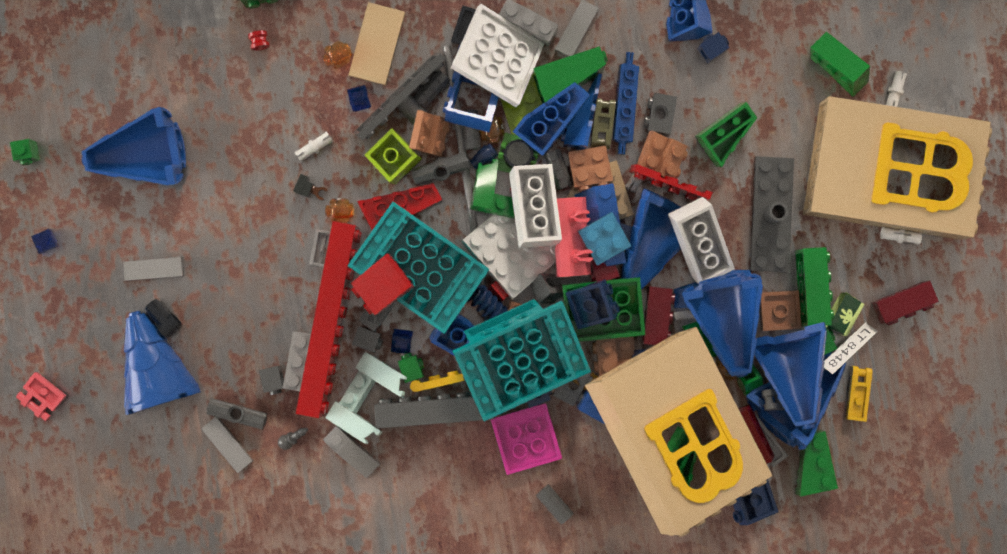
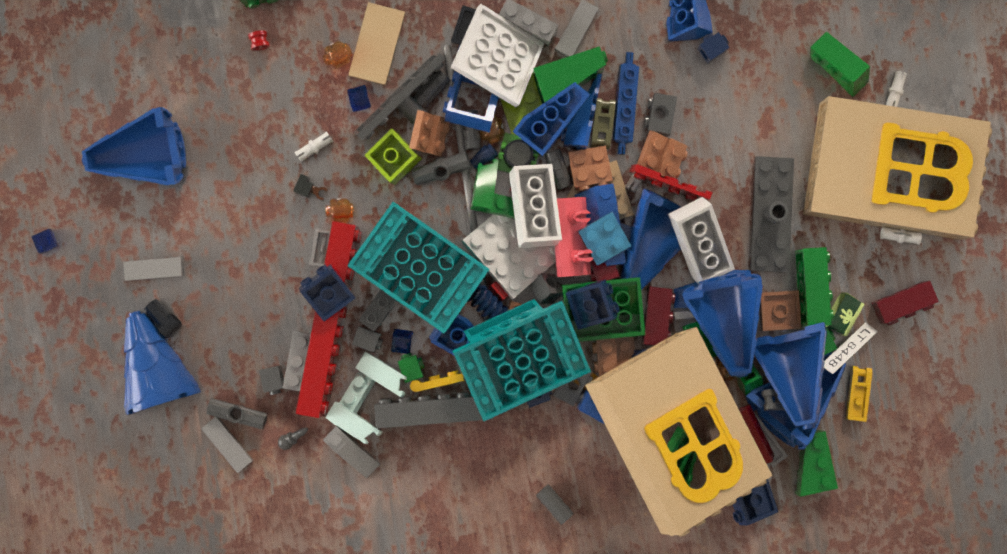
green brick [10,139,40,165] -> none
coral plate [16,372,67,421] -> none
red slope [351,253,414,316] -> none
red wing [357,183,443,230] -> none
dark pink plate [491,403,562,475] -> none
green wedge [695,102,757,167] -> none
none -> dark blue plate [299,264,356,321]

